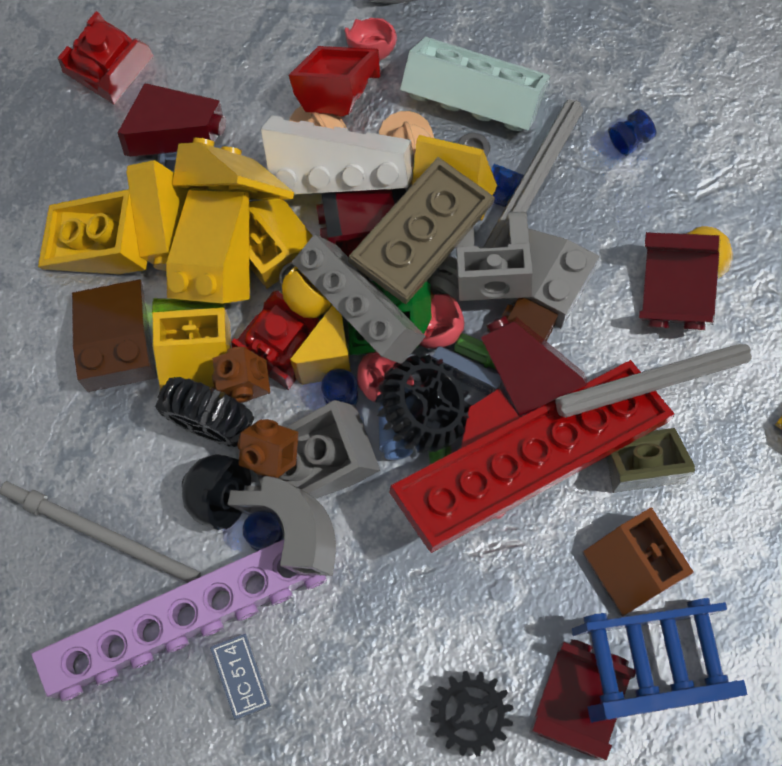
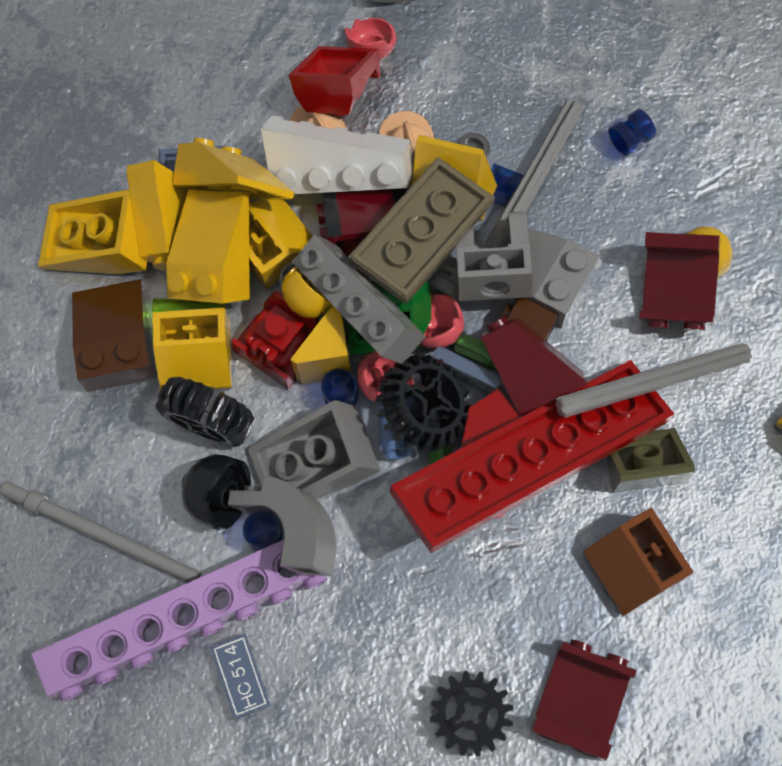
red brick [57,11,154,104] -> none
dark red slope [117,83,226,157] -> none
dark orange brick [212,347,271,403] -> none
dark orange brick [238,419,299,478] -> none
light aqua slope [400,36,551,131] -> none
blue fence [571,598,748,723] -> none

